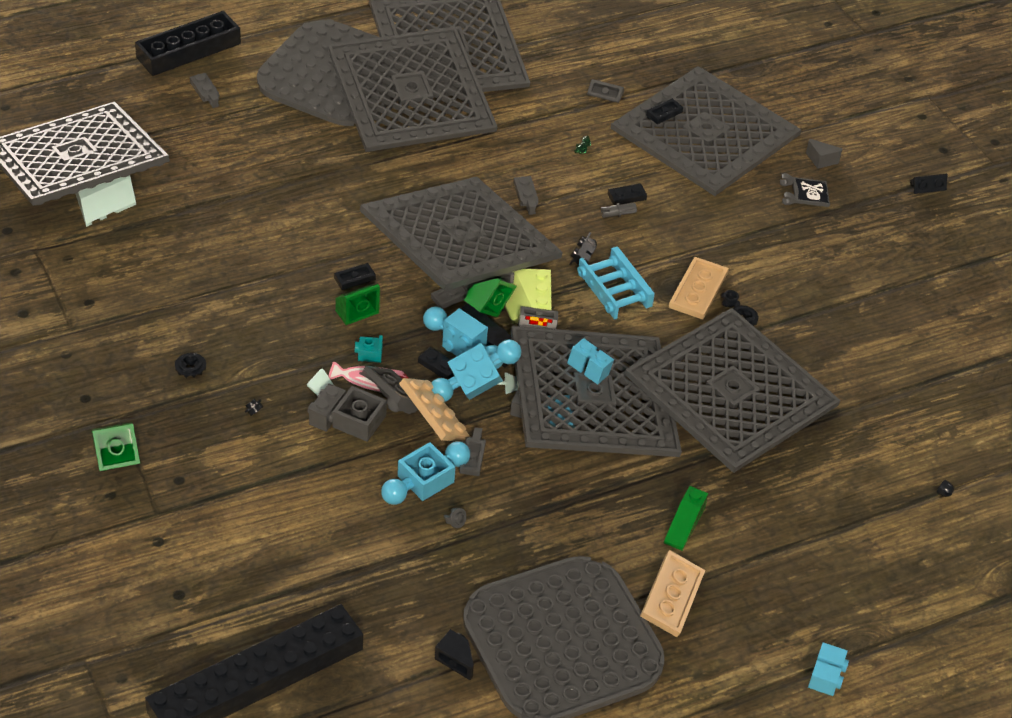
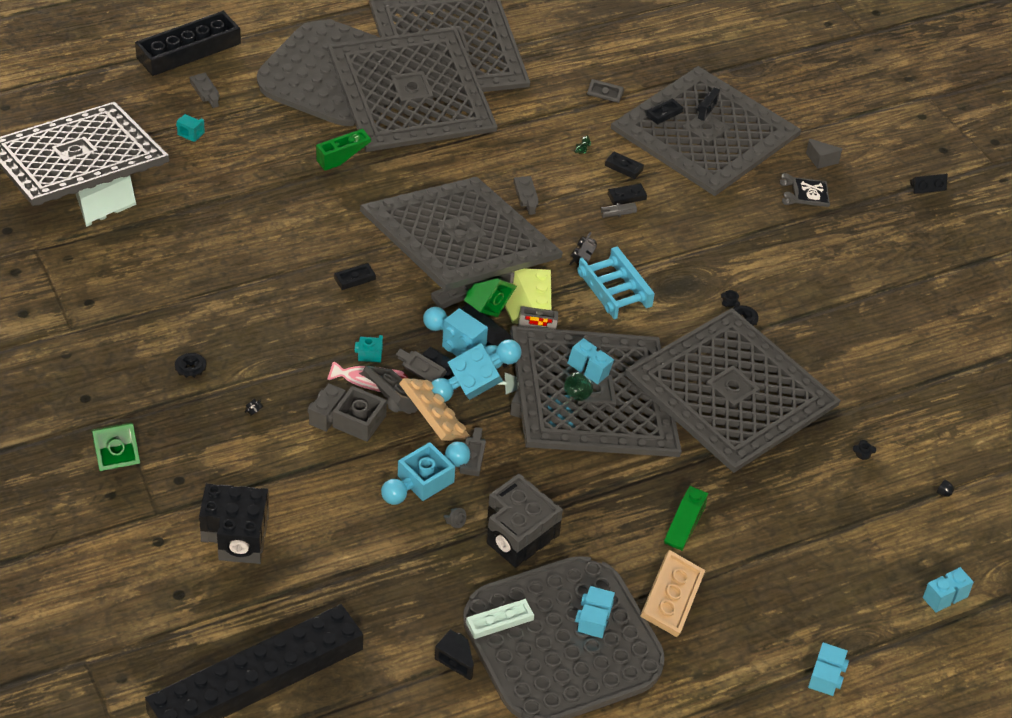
light aqua slope [307,369,333,396] -> none
green slope [336,284,380,325] -> none
tan plate [669,257,729,320] -> none
none -> teal brick [176,114,205,142]
none -> black piece [199,483,269,564]
none -> green slope [316,129,371,171]
none -> dark grey hinge [396,348,447,382]
none -> light aqua plate [466,599,534,639]
none -> dark grey piece [487,474,563,568]
none -> clear green head [564,373,593,401]
none -> medium azure piece [575,586,615,638]
none -> black plate [605,151,644,179]
none -> black plate [697,87,720,121]
none -> black plate [853,440,876,460]
none -> medium azure piece [923,567,974,613]

